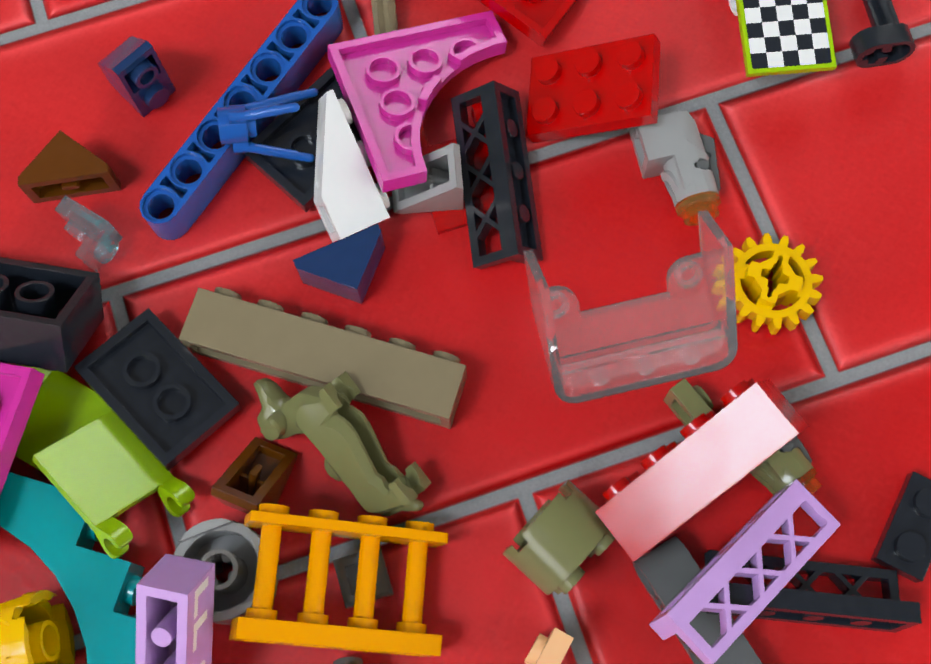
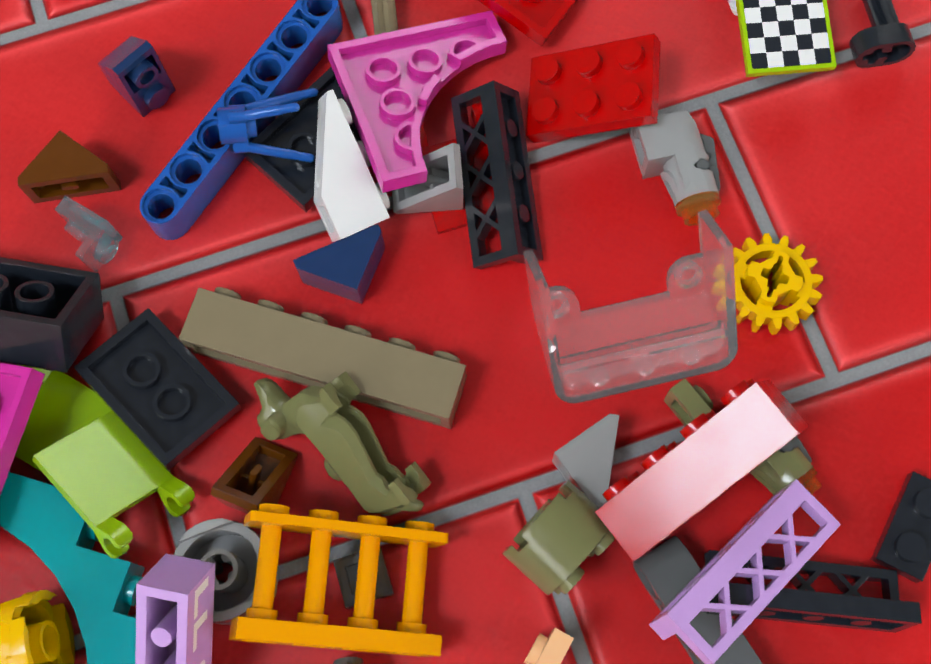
none -> light grey slope [552,414,619,508]

